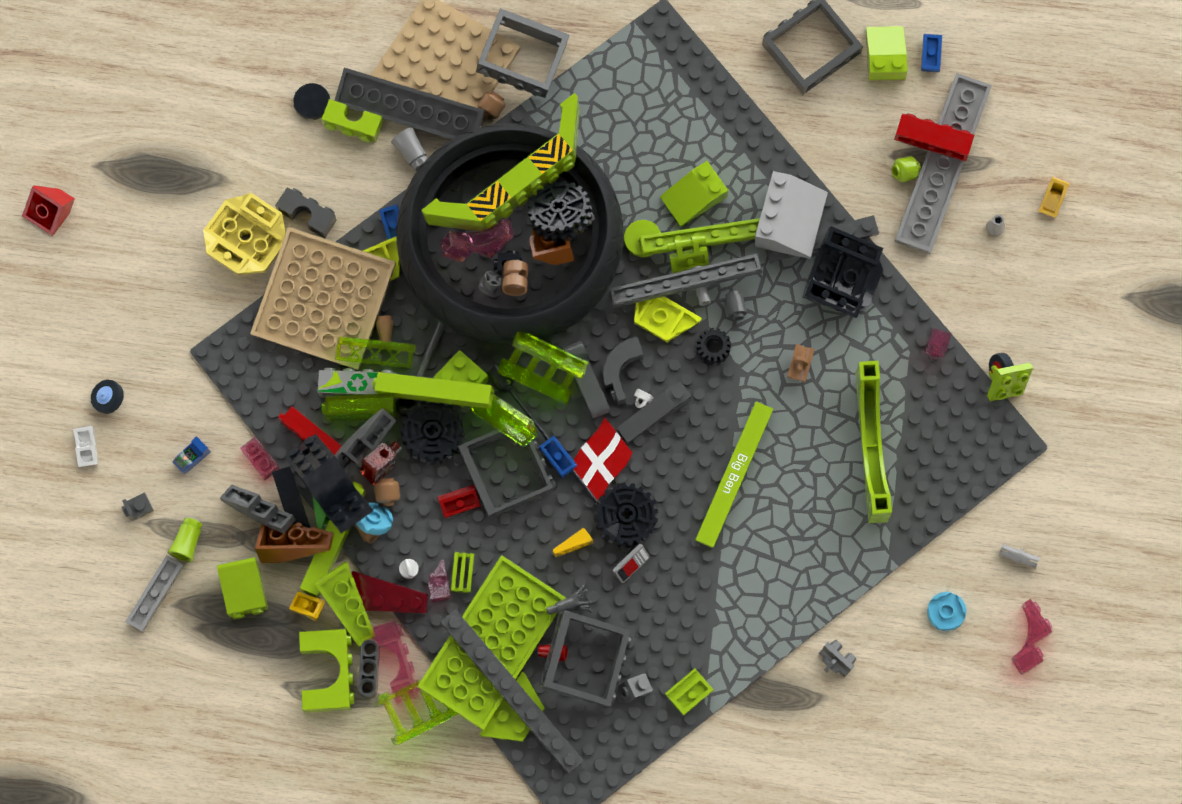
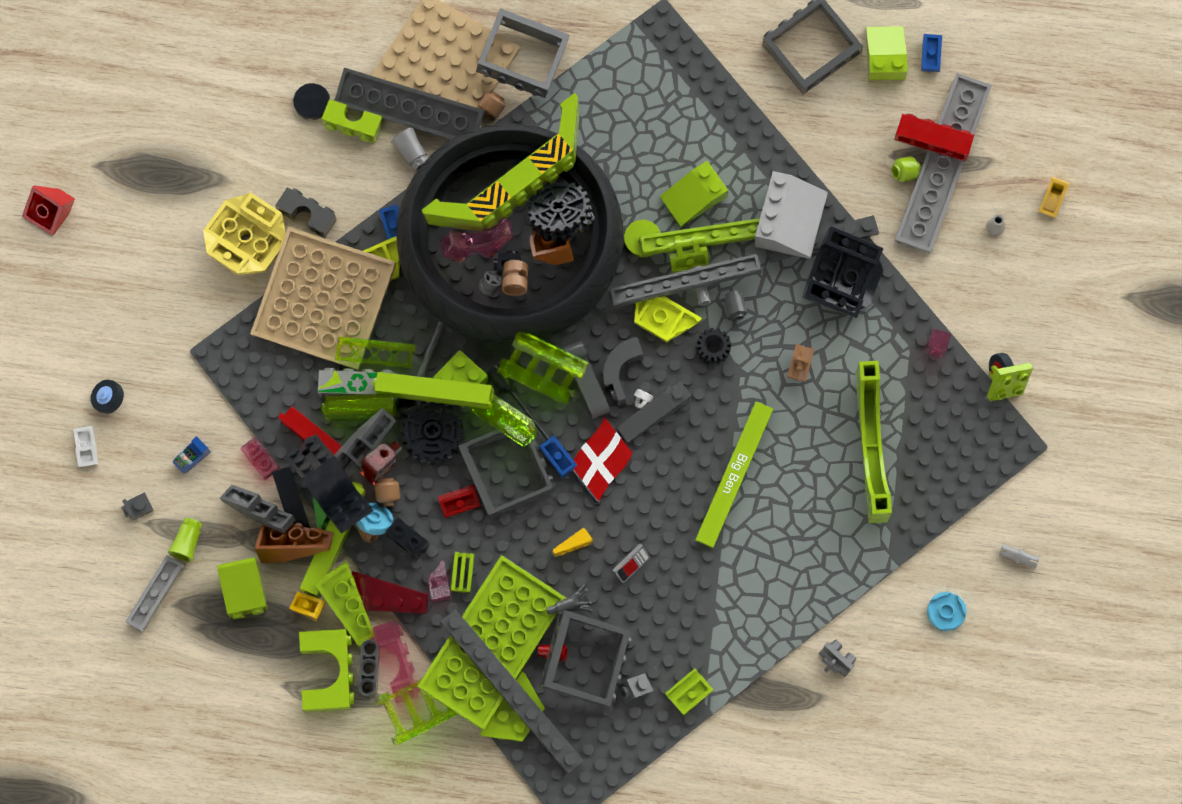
medium nougat cone [375,315,394,344] -> none
white tile [399,559,419,579] -> none
black piece [594,482,658,548] -> none
clear pink arch [1011,599,1053,676] -> none
none -> black brick [386,517,429,560]

